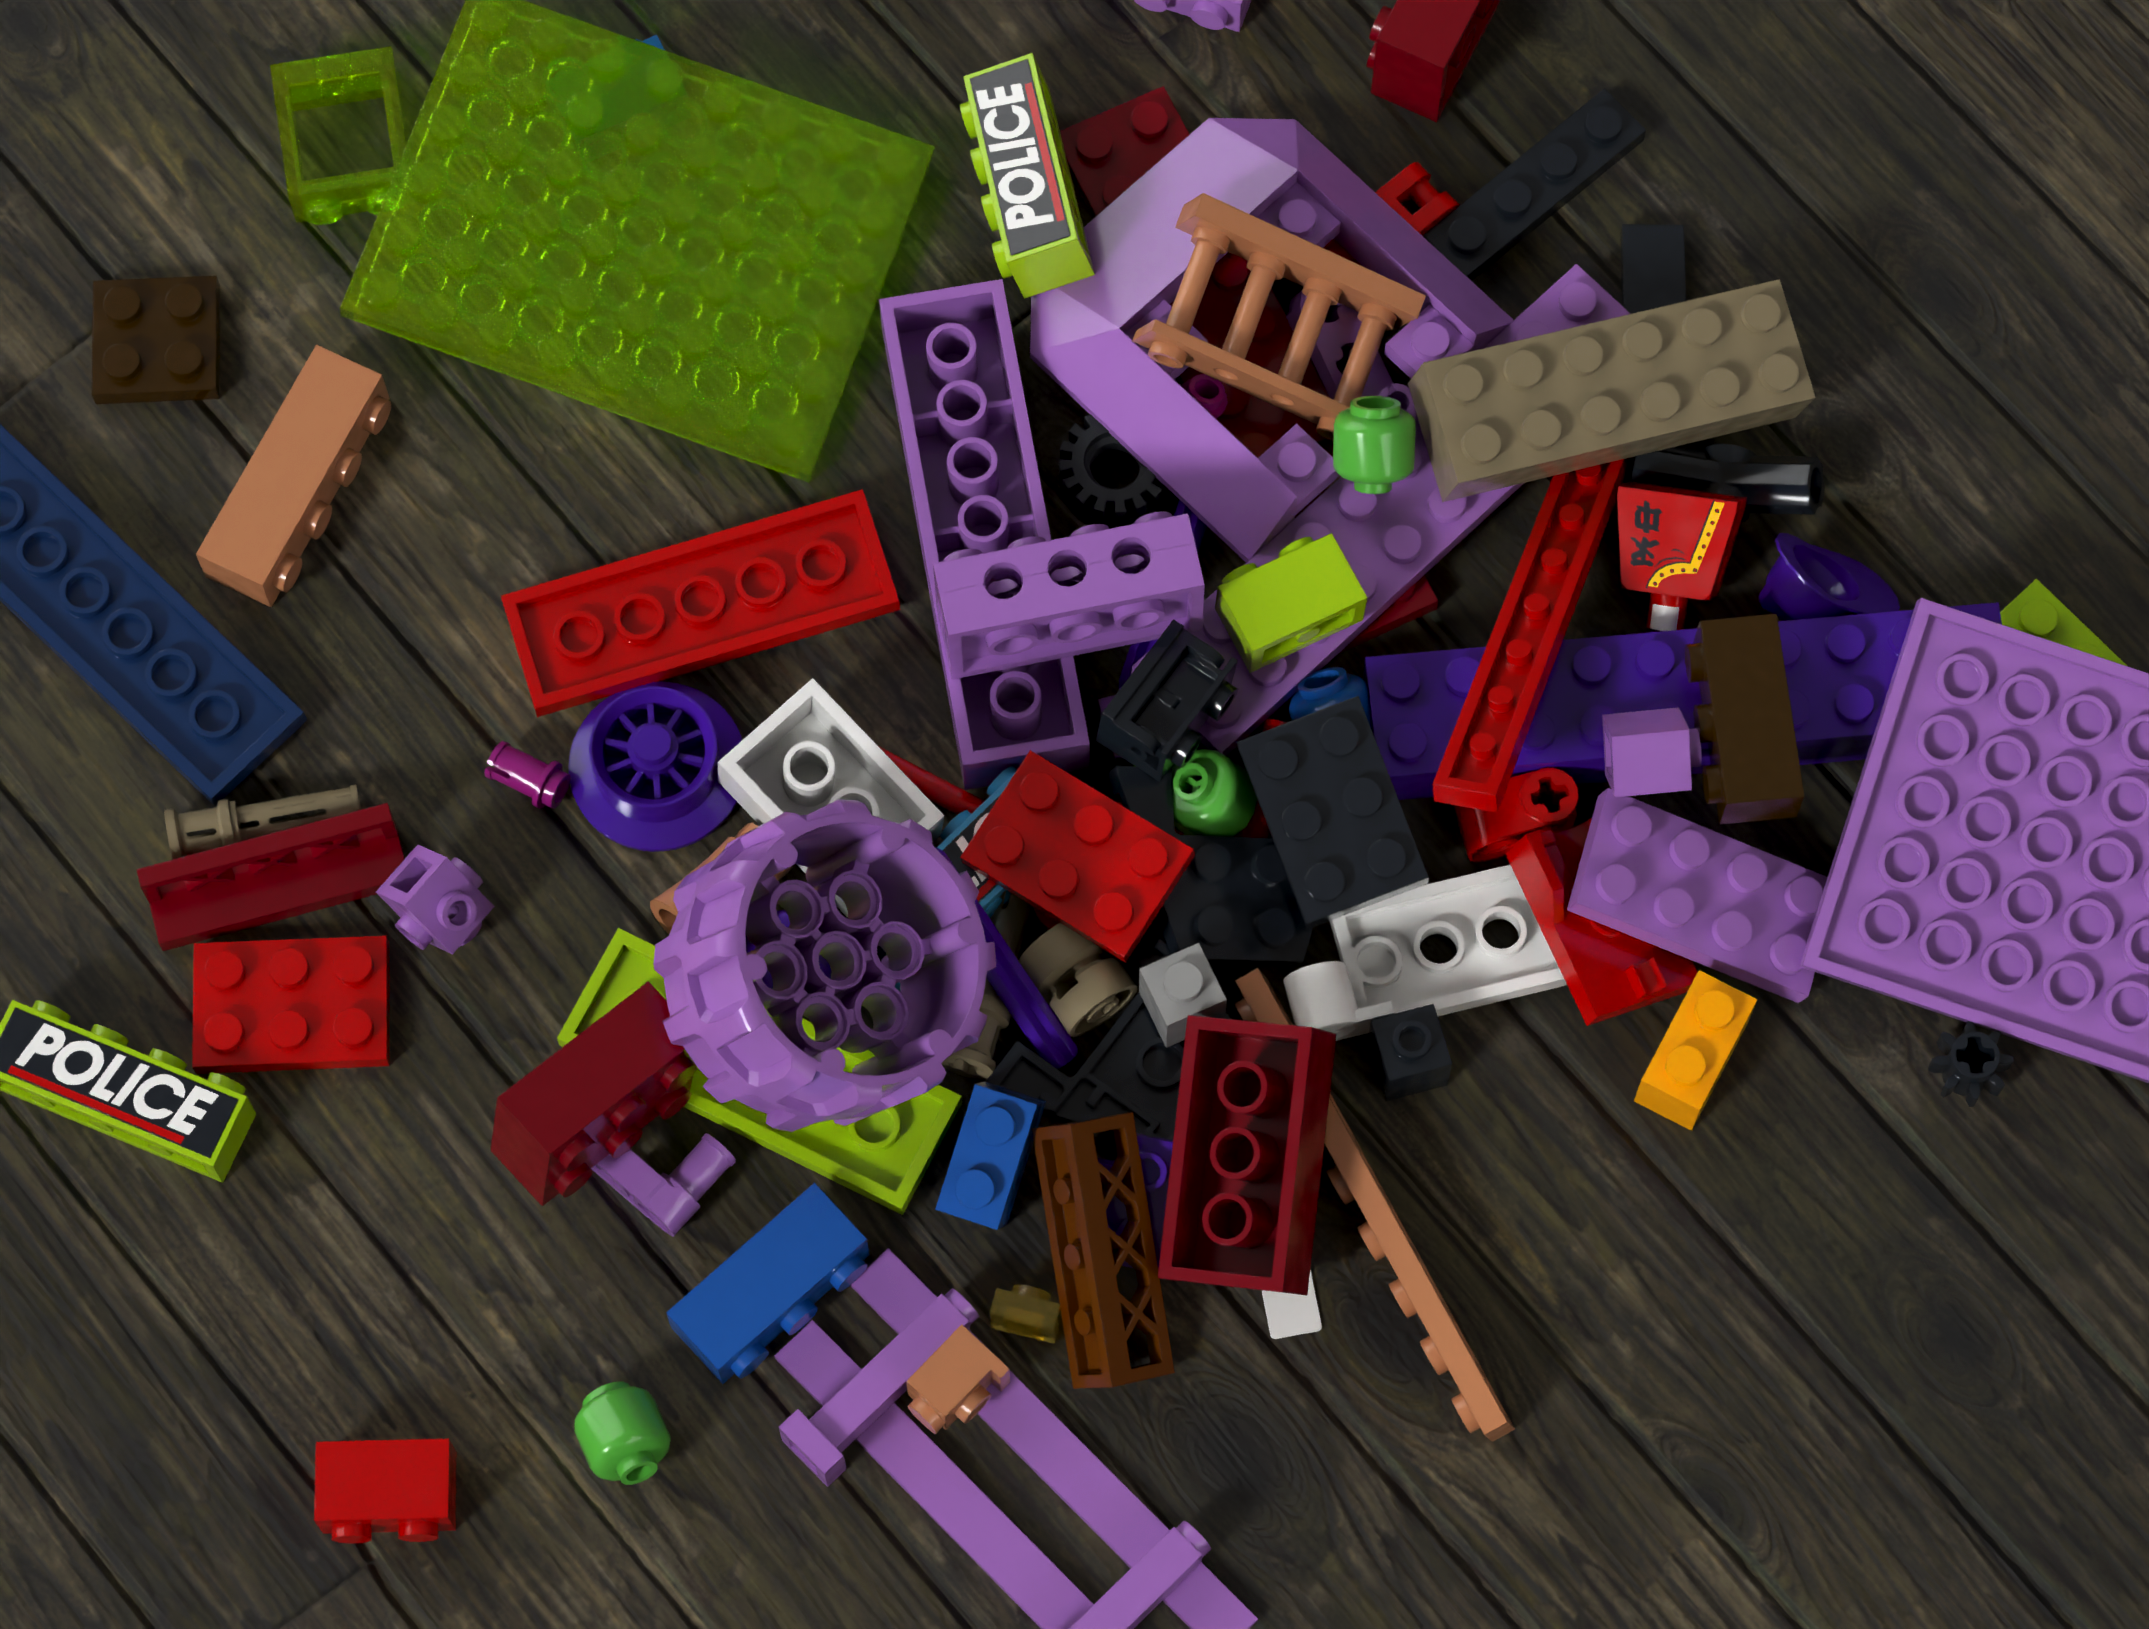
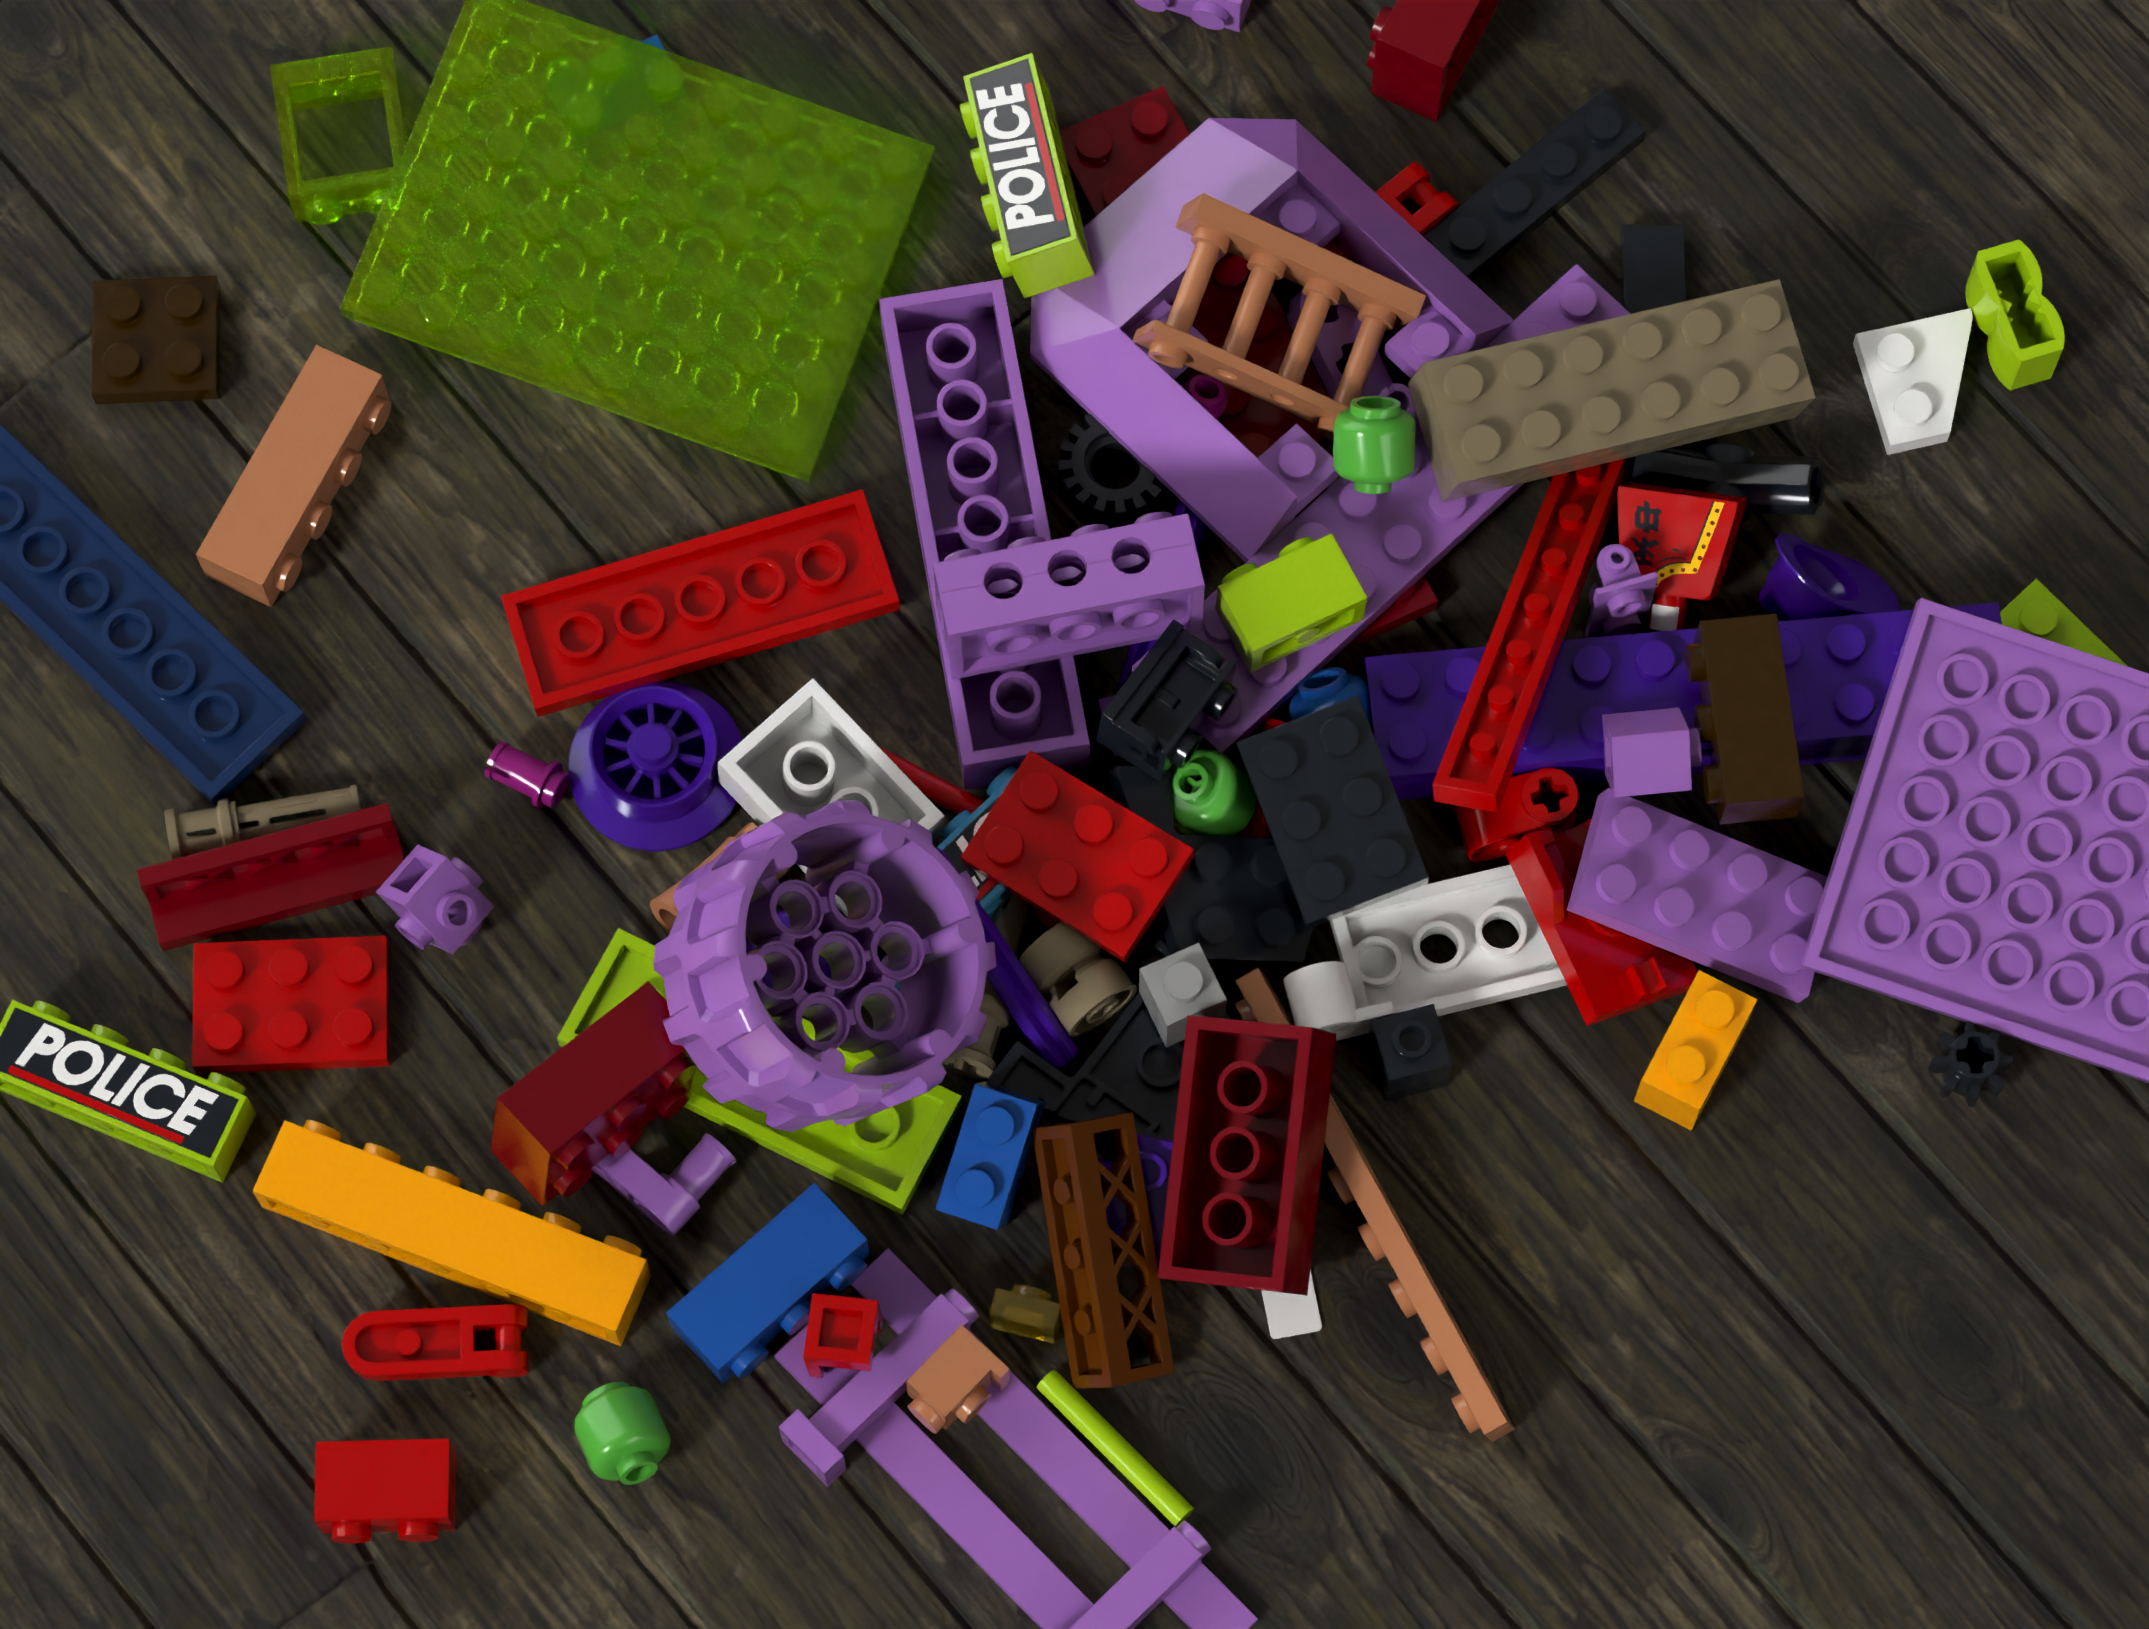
none -> light orange brick [253,1120,651,1346]
none -> red plate [341,1304,529,1381]
none -> red panel [803,1293,884,1378]
none -> lime bar [1036,1369,1194,1527]
none -> medium lavender hinge [1585,544,1658,638]
none -> white wing [1853,308,1973,455]
none -> lime brick [1965,239,2065,391]

